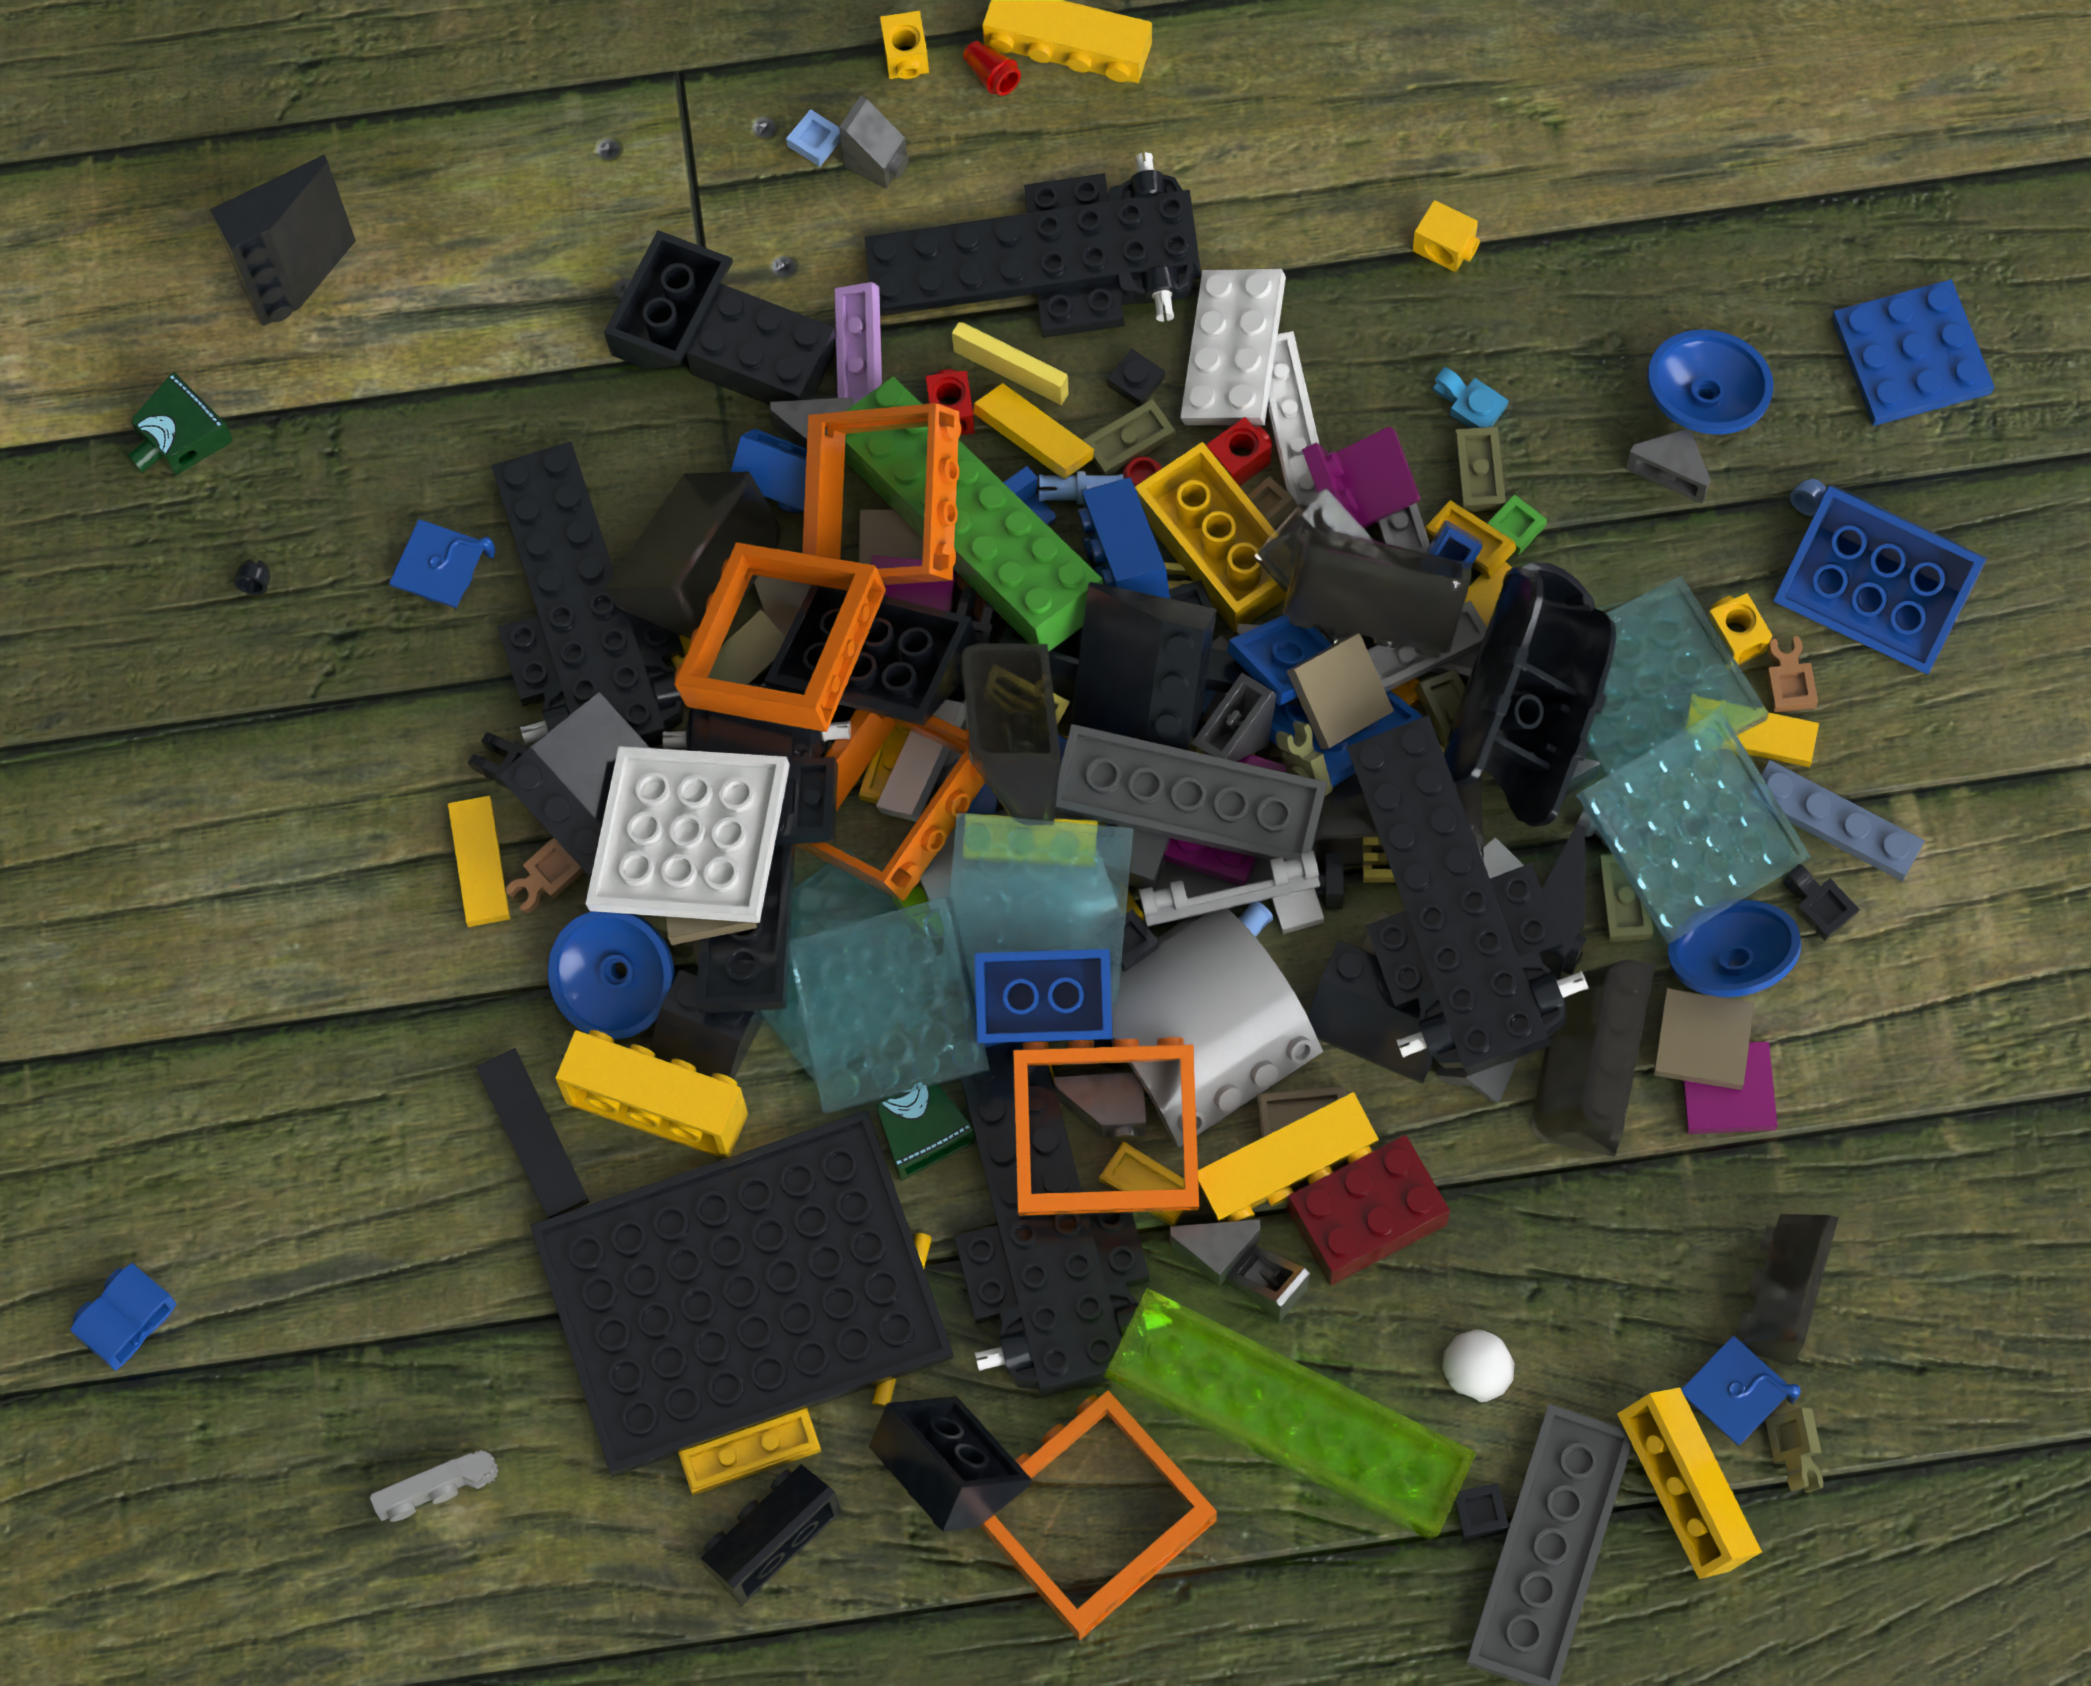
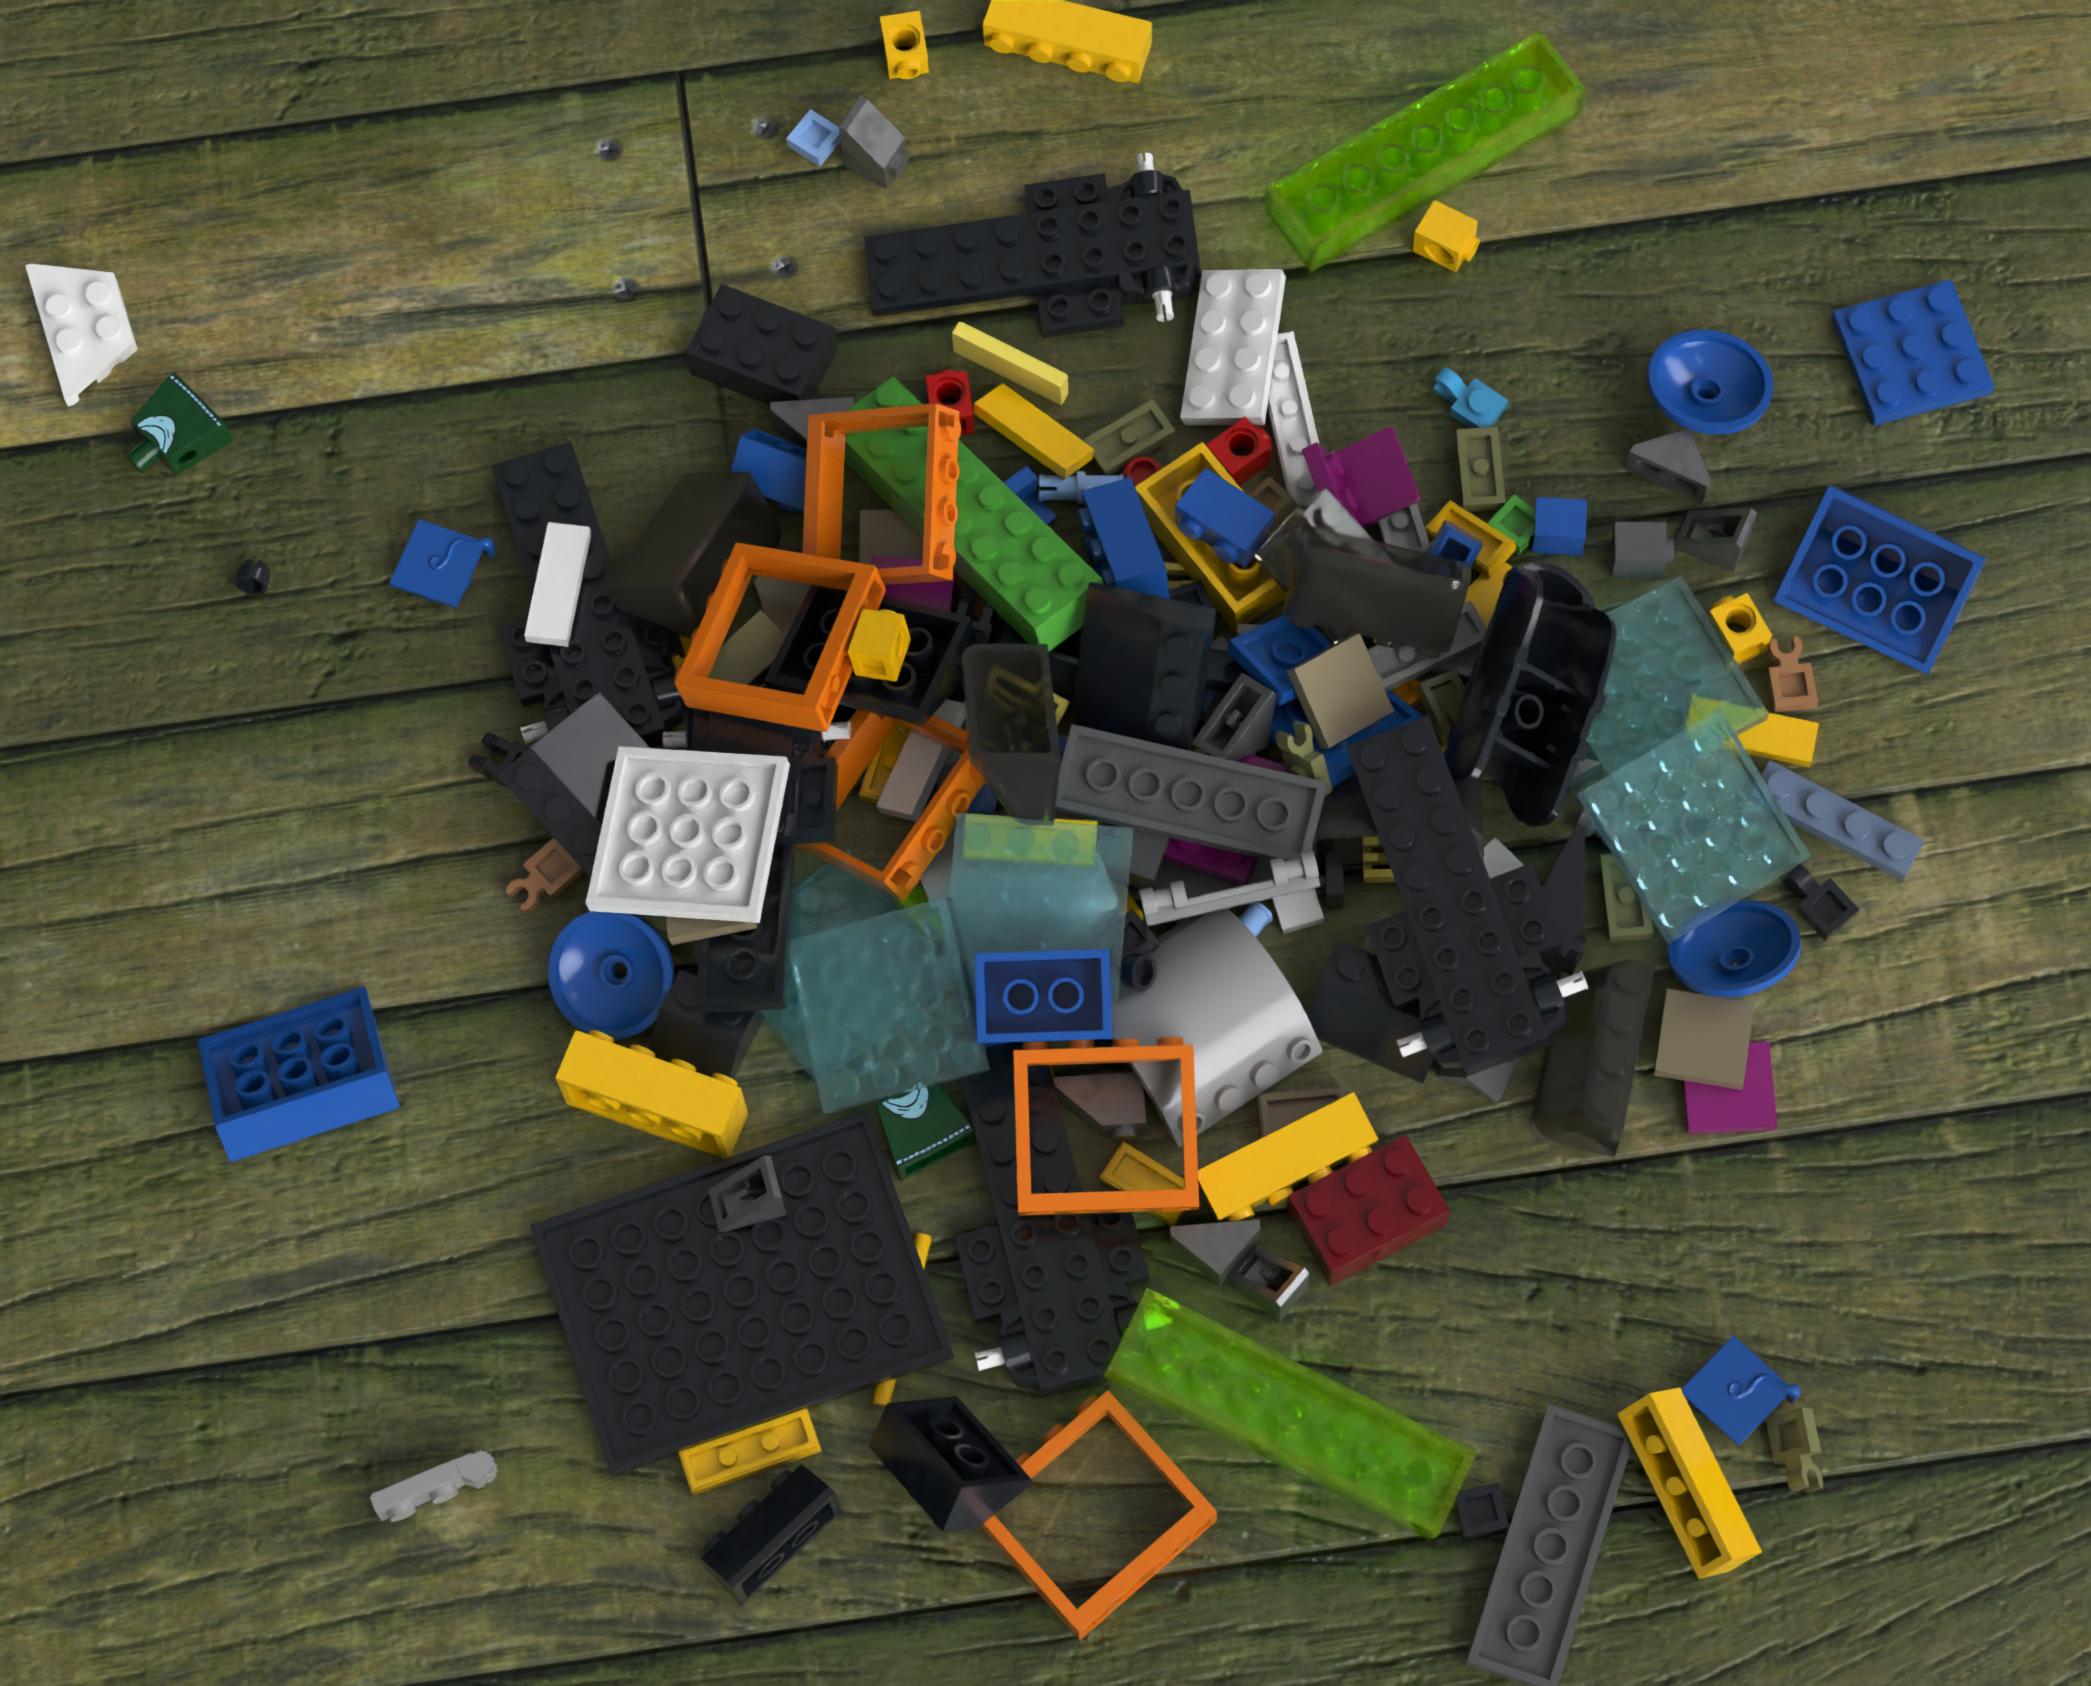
blue brick [70,1263,177,1371] -> none
black slope [210,155,356,326] -> none
yellow tile [448,796,511,927] -> none
black tile [476,1048,590,1219] -> none
black slope [604,230,733,369] -> none
lavender plate [835,282,882,404] -> none
red cone [963,41,1021,96] -> none
black plate [1107,349,1165,407] -> none
white hair [1442,1329,1515,1402] -> none
clear smoke slope [1735,1214,1839,1366] -> none
medium blue hinge [1790,479,1827,516] -> none
none -> white wing [25,263,138,406]
none -> blue slope [198,986,400,1162]
none -> white tile [524,522,591,647]
none -> flat silver slope [708,1156,787,1232]
none -> yellow brick [848,609,911,682]
none -> black hinge [1118,953,1157,990]
none -> blue brick [1175,467,1275,568]
none -> clear neon green brick [1265,30,1587,273]
none -> blue panel [1532,497,1587,556]
none -> dark grey brick [1611,522,1674,578]
none -> flat silver slope [1674,508,1757,573]

